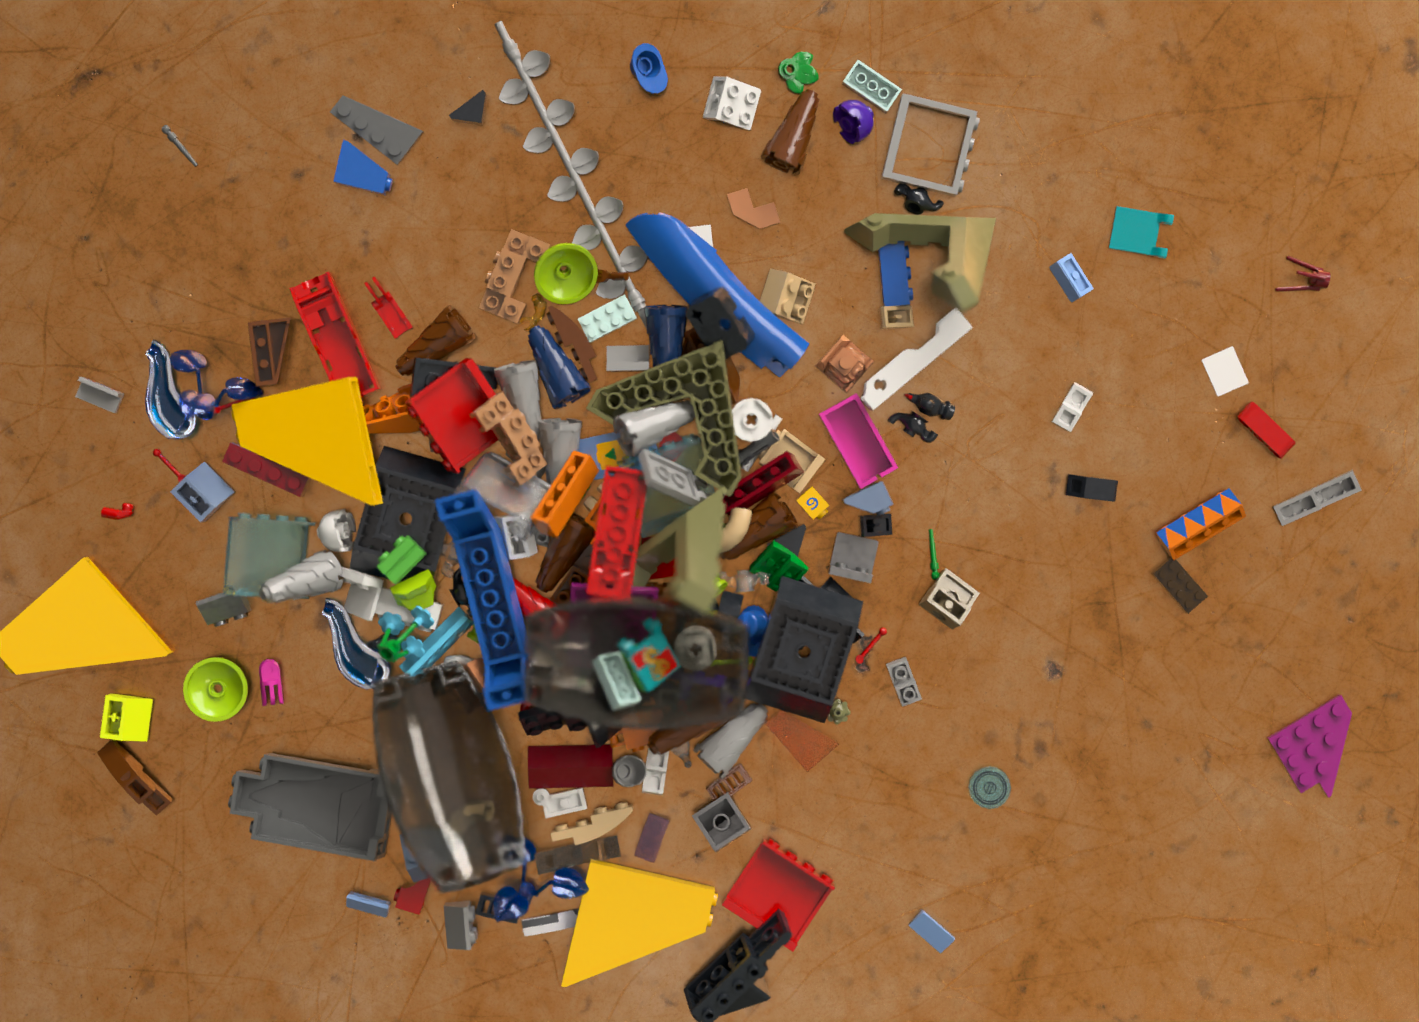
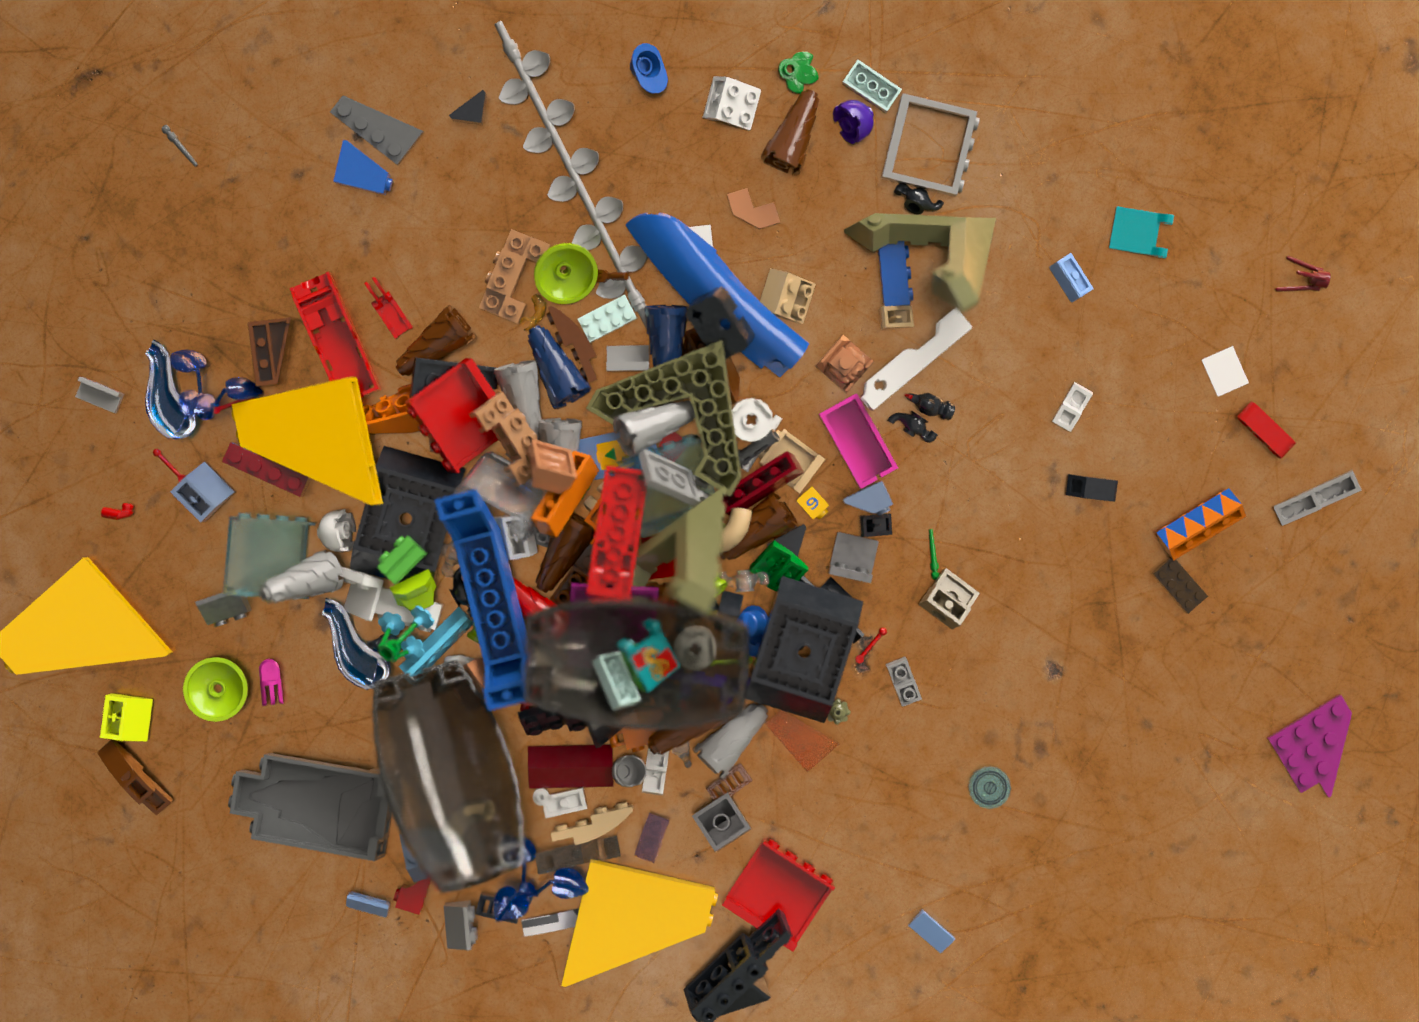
none -> nougat brick [526,439,577,494]

